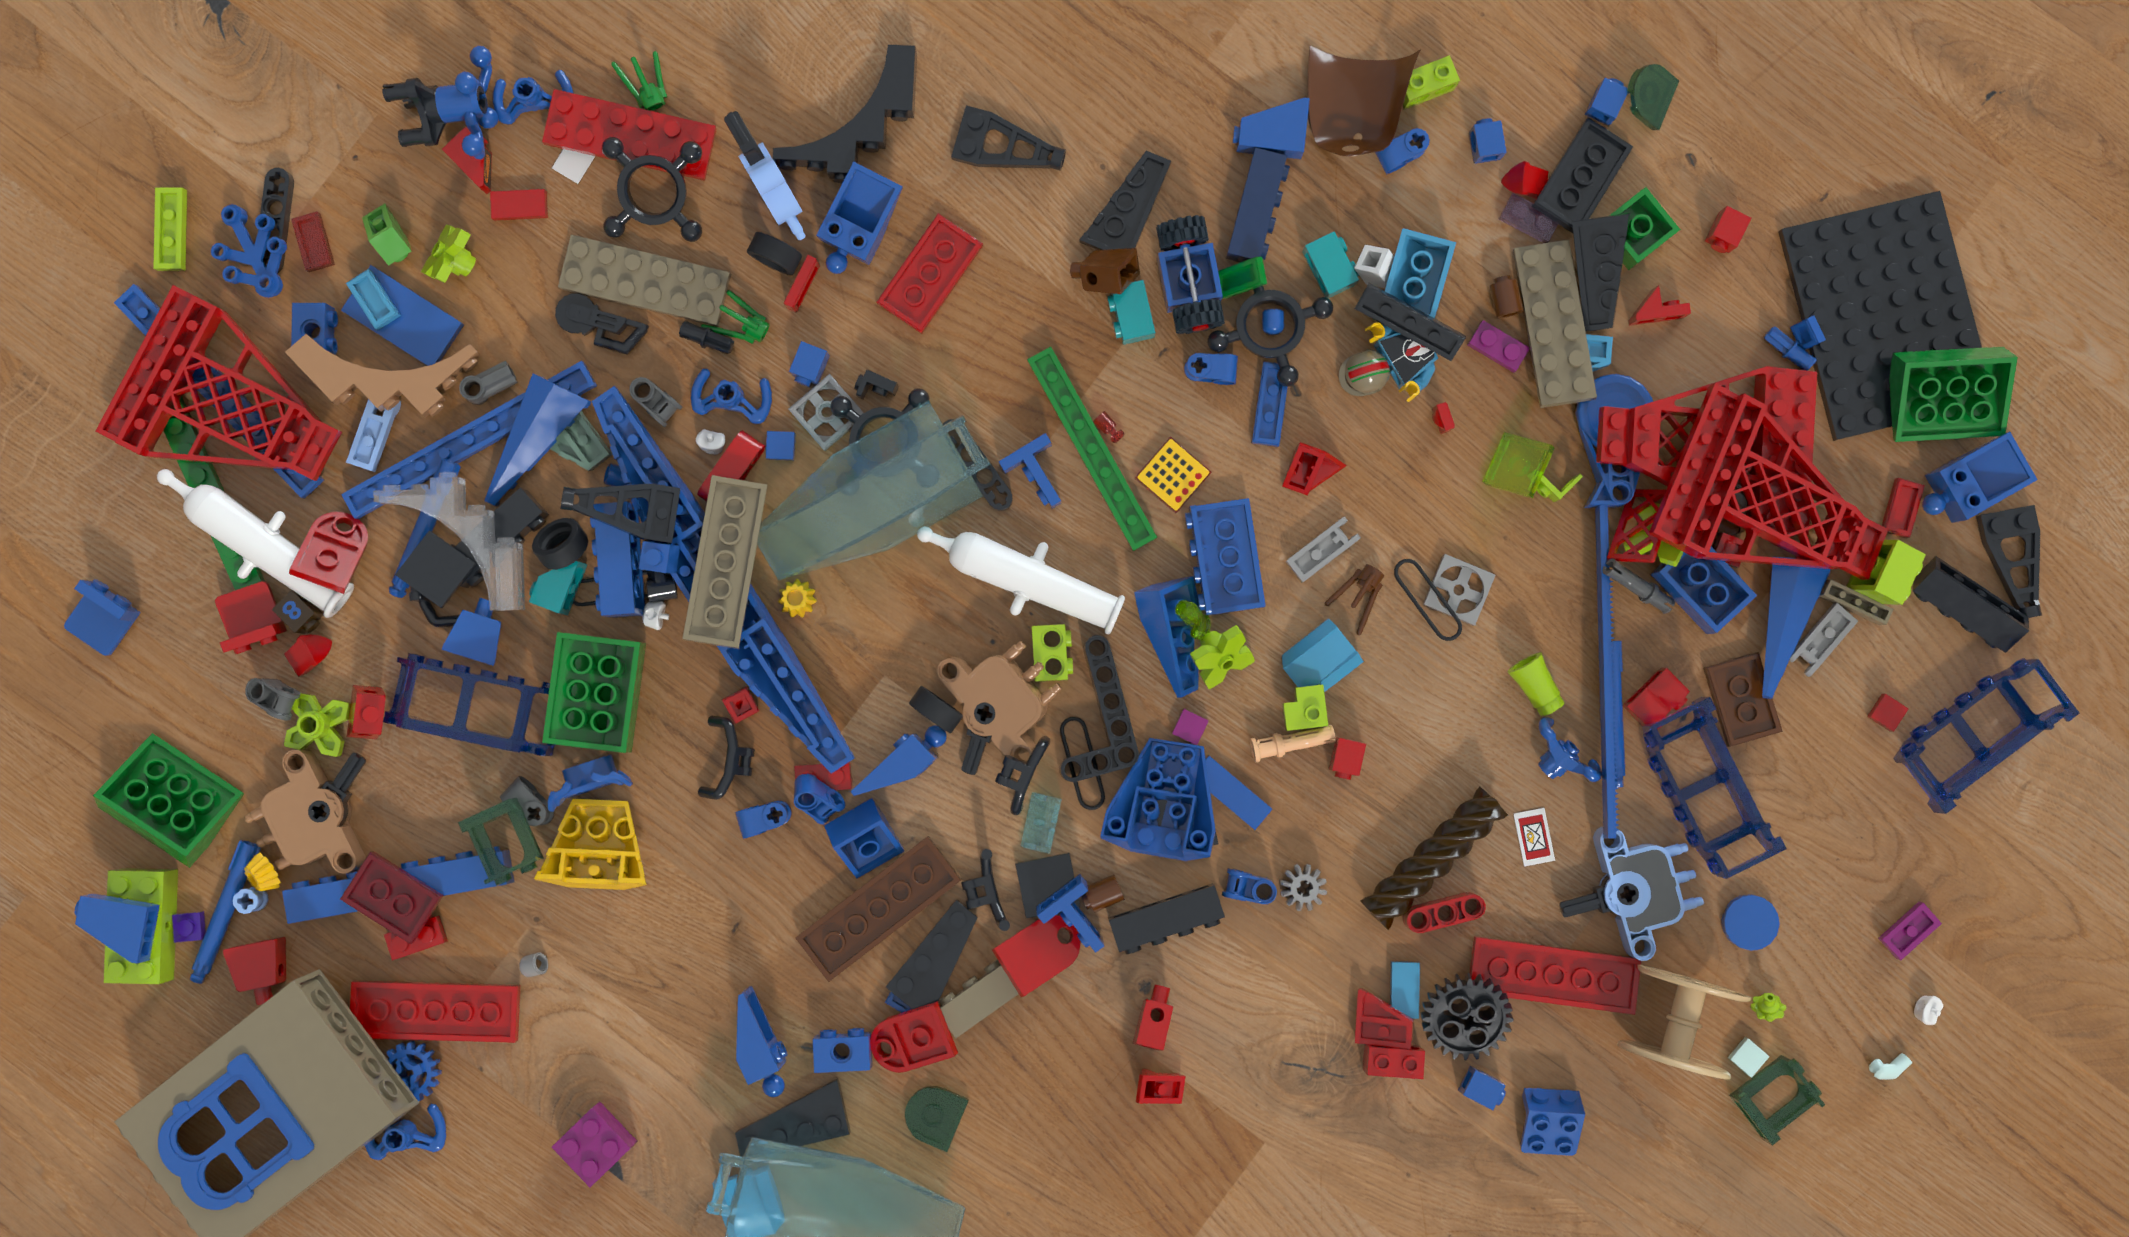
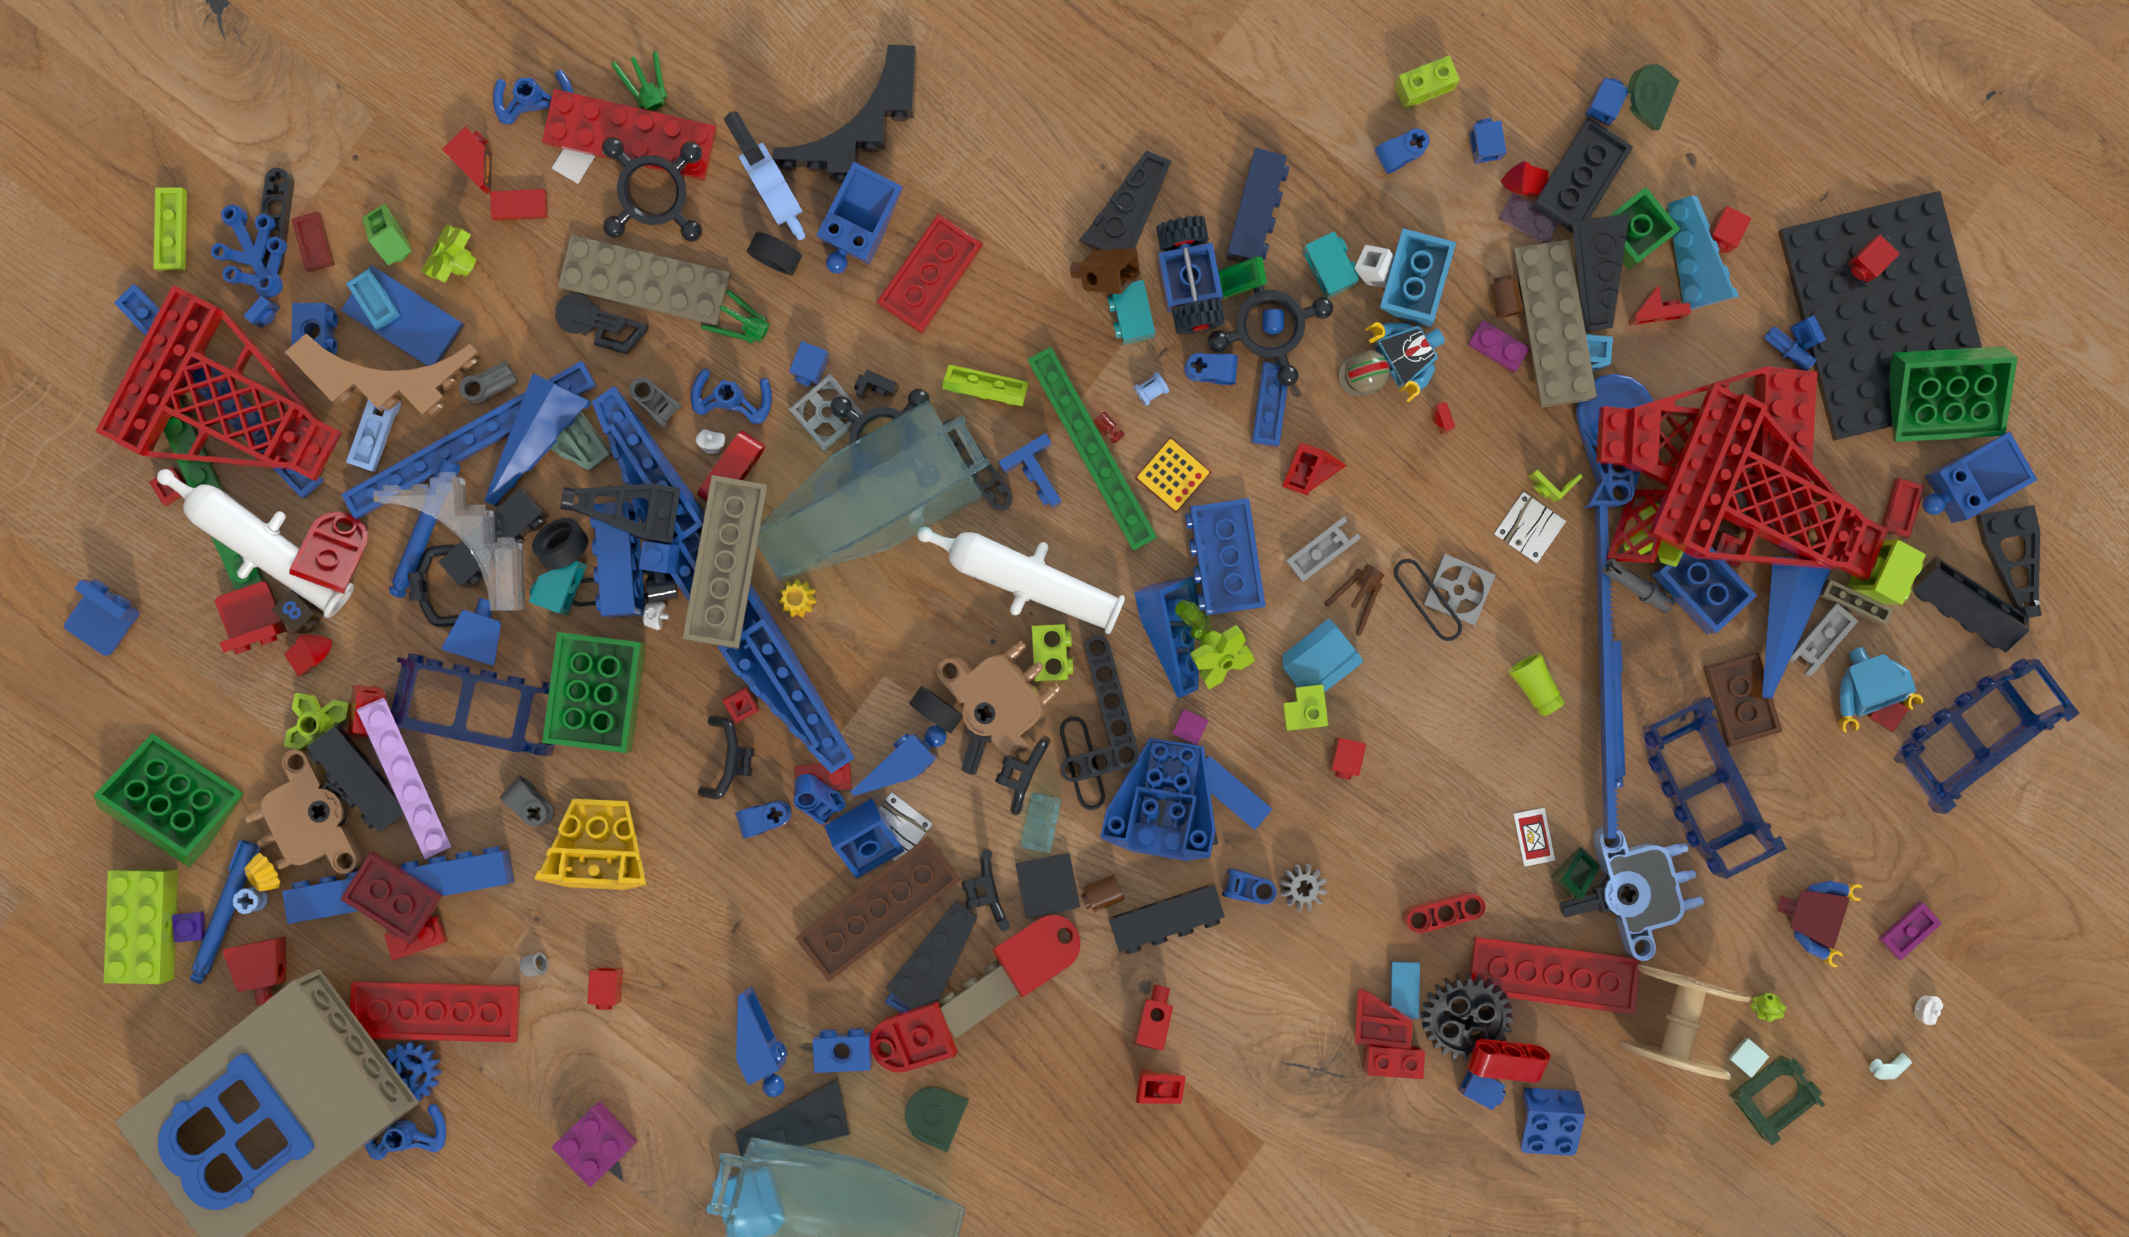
blue slope [75,894,160,964] -> none
dark grey piece [245,678,301,720] -> none
wheel [382,46,499,160] -> none
black tile [395,530,476,608] -> none
clear green panel [458,798,544,886] -> none
blue piece [548,755,633,812] -> none
blue piece [604,463,626,486] -> none
black axle [679,320,734,354] -> none
blue tile [766,431,796,460] -> none
red tile [783,255,820,313] -> none
black plate [951,105,1066,171] -> none
blue bracket [1036,874,1104,953] -> none
blue slope [1232,98,1310,159] -> none
light nougat pin [1250,725,1336,763] -> none
reddish brown piece [1308,46,1421,156] -> none
black tile [1354,283,1466,361] -> none
dark brown piece [1360,786,1508,930] -> none
clear neon green tile [1482,432,1555,498] -> none
blue piece [1538,717,1602,782] -> none
red brick [1623,668,1690,730] -> none
blue tile [1721,894,1780,951] -> none
none -> red plate [149,467,188,506]
none -> blue plate [243,296,280,328]
none -> black brick [306,721,404,832]
none -> lavender plate [356,698,451,859]
none -> red brick [587,967,623,1010]
none -> white sticker [880,792,932,861]
none -> lime plate [942,365,1029,406]
none -> light blue bush [1133,371,1170,406]
none -> red beam [1467,1039,1551,1083]
none -> white sticker [1494,492,1566,563]
none -> dark green slope [1551,847,1601,900]
none -> dark azure wing [1667,196,1739,310]
none -> dark red torso [1777,881,1862,967]
none -> dark azure torso [1838,647,1924,733]
none -> red brick [1847,235,1900,283]

